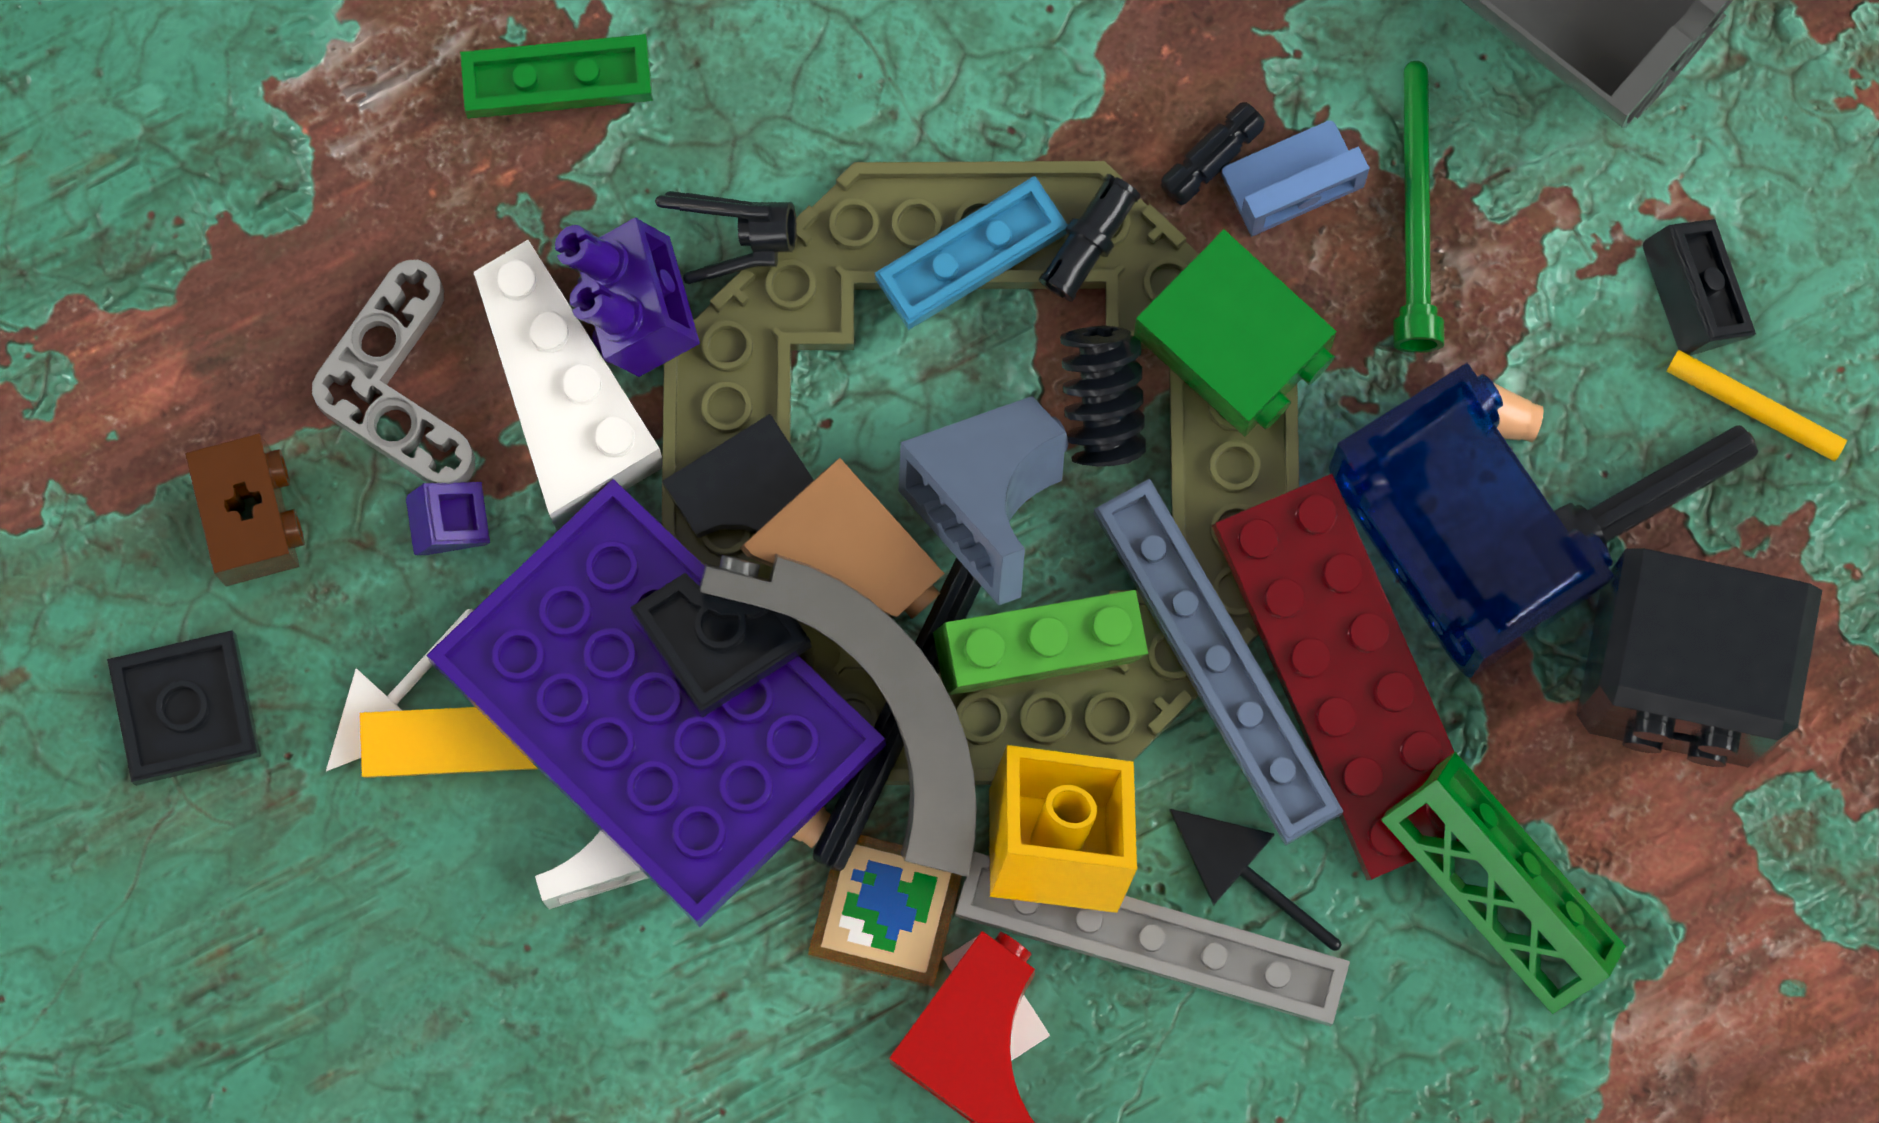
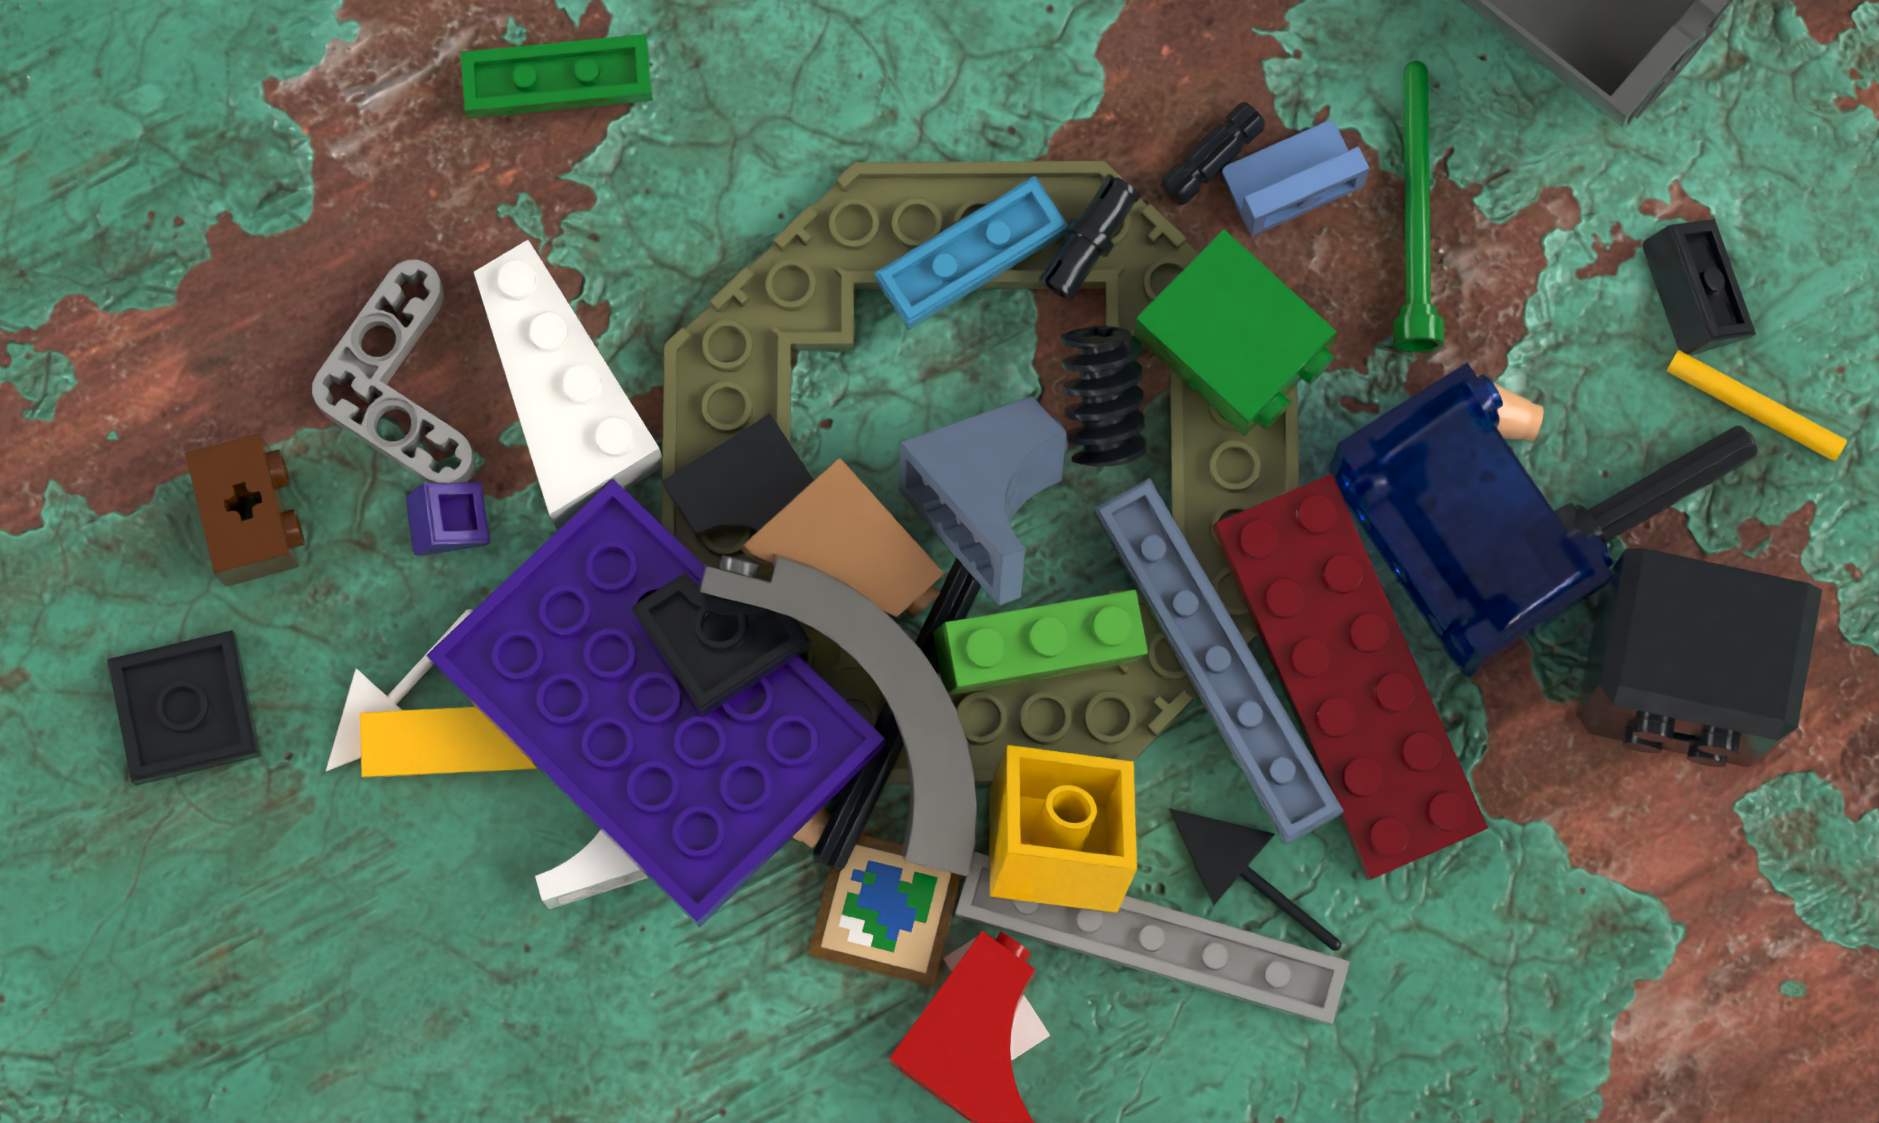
dark purple brick [555,217,700,377] -> none
black plant [655,191,797,284] -> none
green fence [1381,752,1626,1014] -> none

